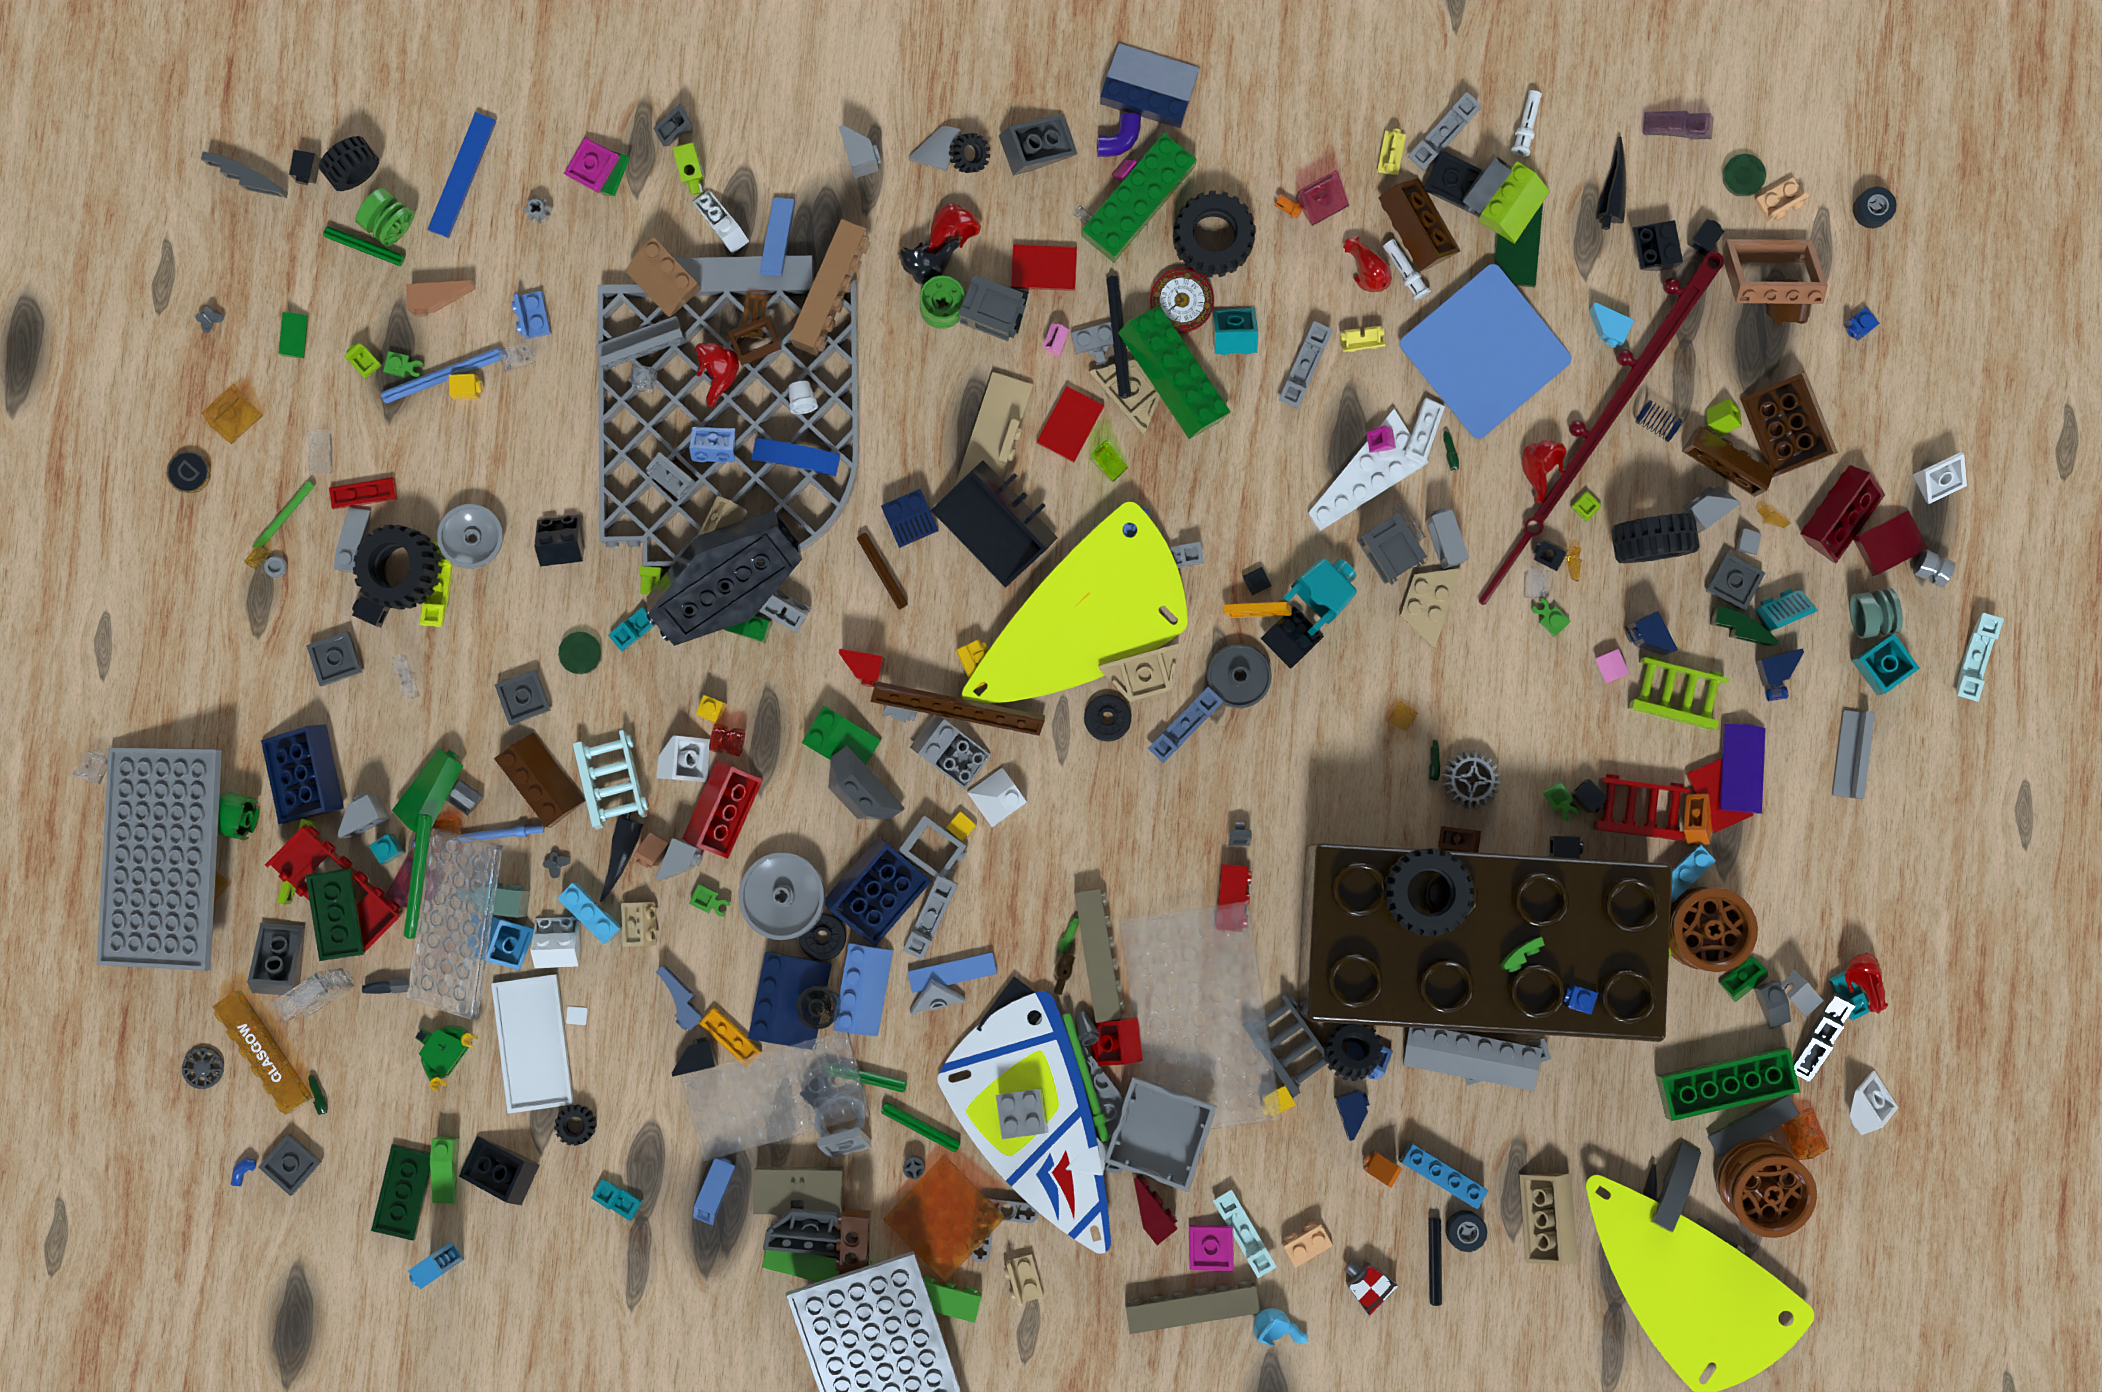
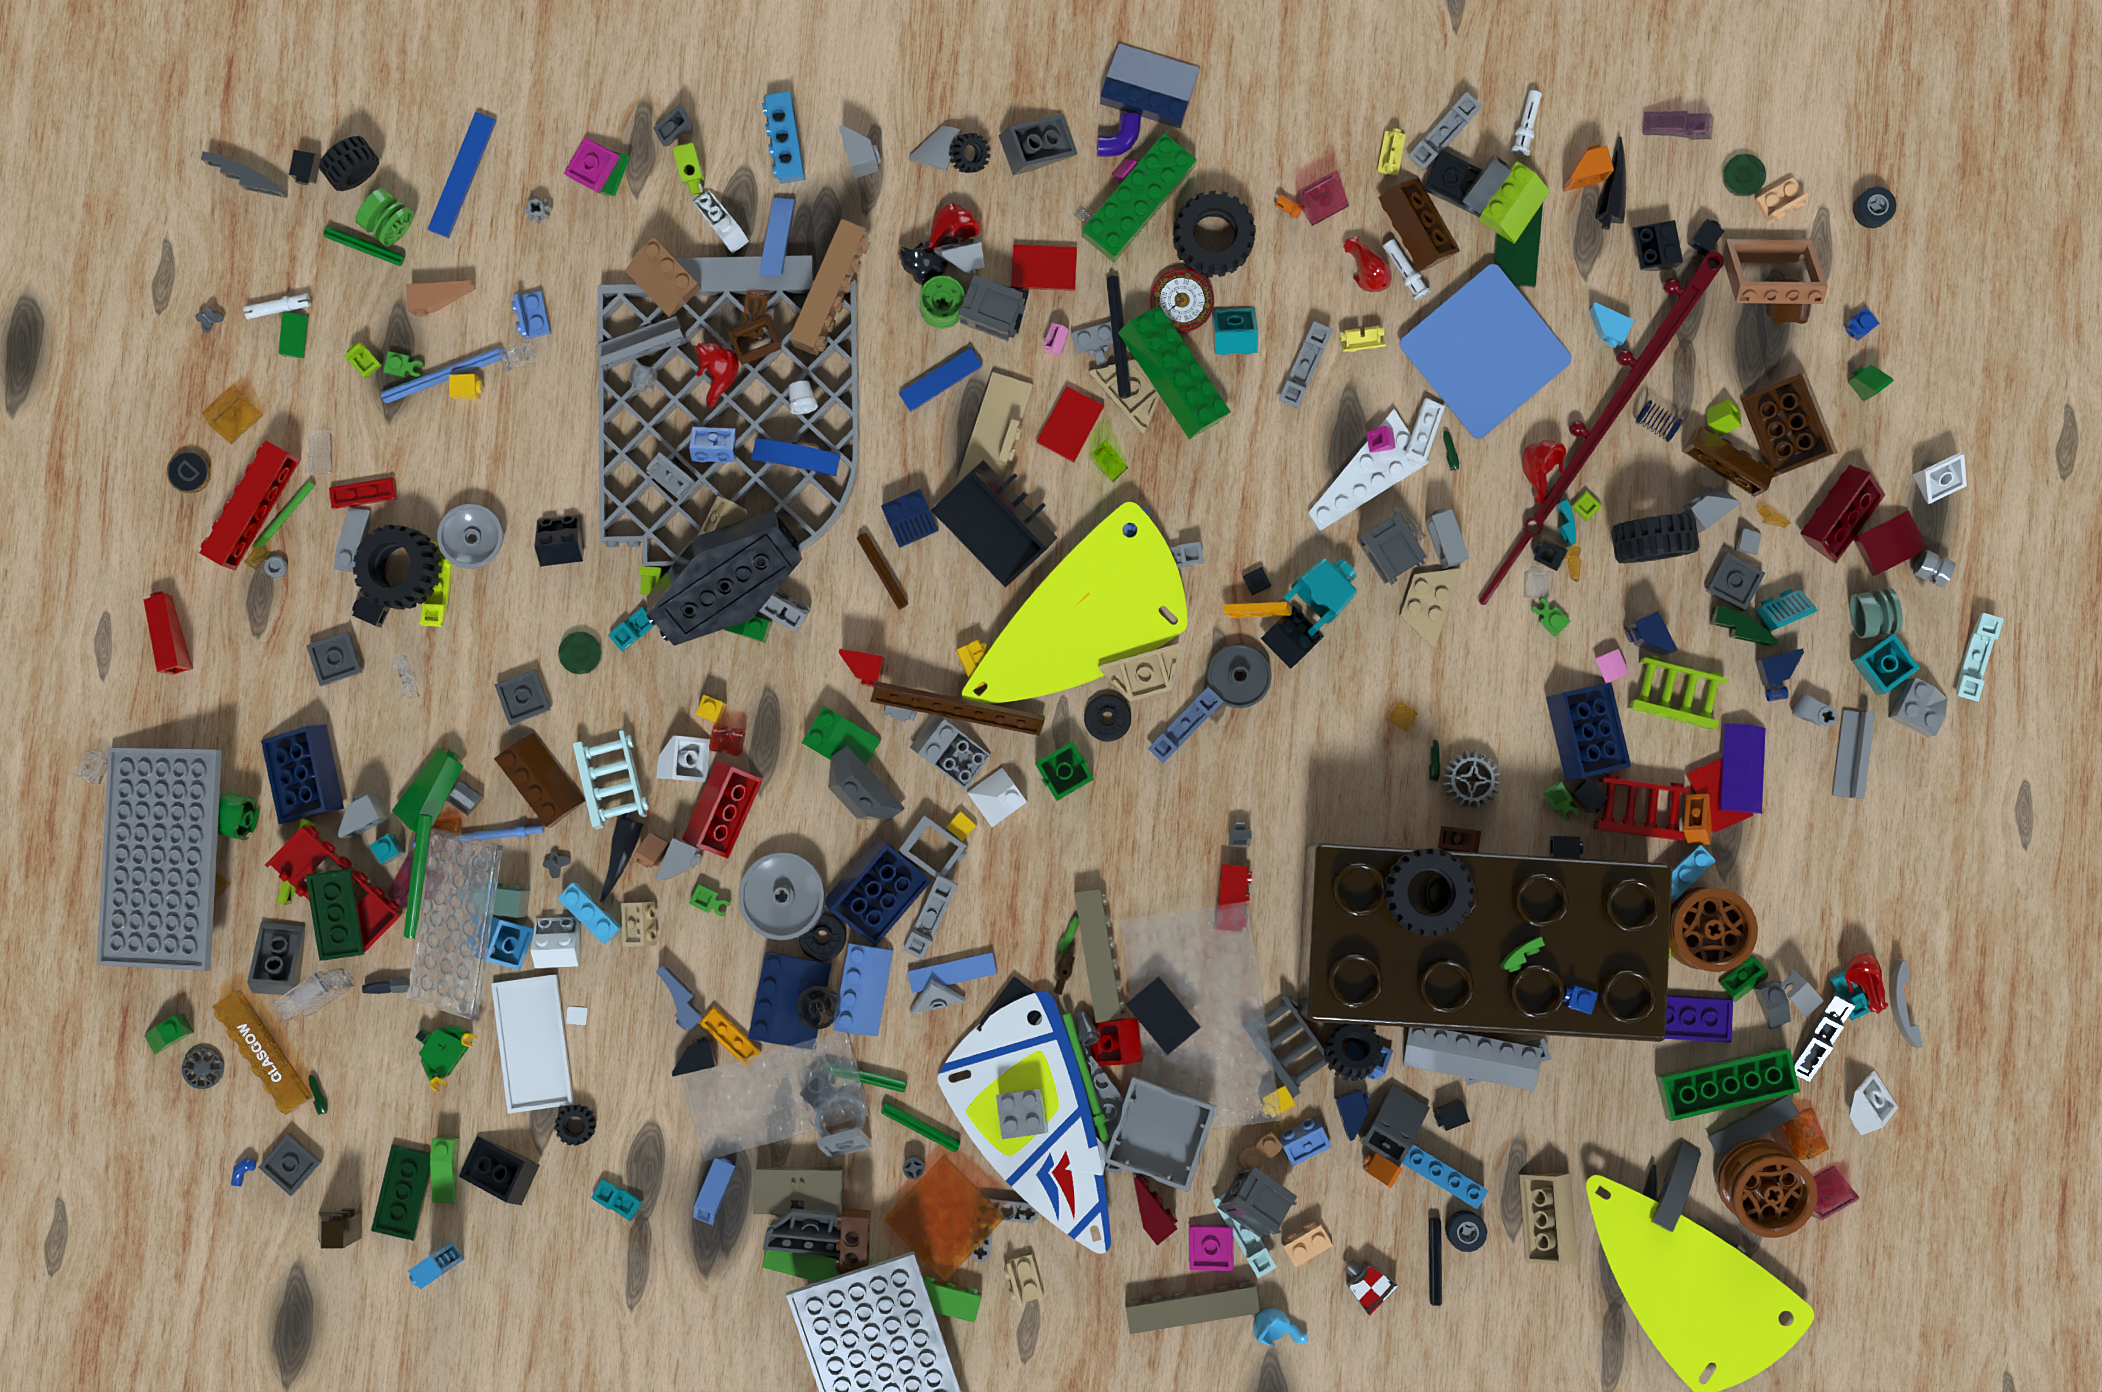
none -> red slope [143,591,193,675]
none -> green slope [144,1014,194,1055]
none -> red brick [199,441,301,571]
none -> white pin [243,293,311,320]
none -> dark brown wedge [318,1208,362,1249]
none -> dark azure brick [762,91,805,184]
none -> blue tile [899,348,983,412]
none -> light grey slope [934,239,985,274]
none -> green brick [1035,741,1094,801]
none -> black tile [1125,976,1201,1056]
none -> dark grey container [1217,1167,1297,1237]
none -> medium nougat brick [1237,1131,1283,1170]
none -> medium blue bracket [1277,1117,1331,1166]
none -> dark grey slope [1359,1084,1430,1166]
none -> black brick [1434,1099,1470,1131]
none -> dark blue slope [1546,682,1631,781]
none -> teal slope [1555,499,1576,548]
none -> orange slope [1563,145,1614,192]
none -> dark purple tile [1665,995,1733,1043]
none -> light grey piece [1792,694,1838,727]
none -> clear pink slope [1812,1166,1860,1221]
none -> green slope [1848,365,1894,402]
none -> light grey slope [1889,677,1948,737]
none -> light grey slope [1889,959,1923,1048]

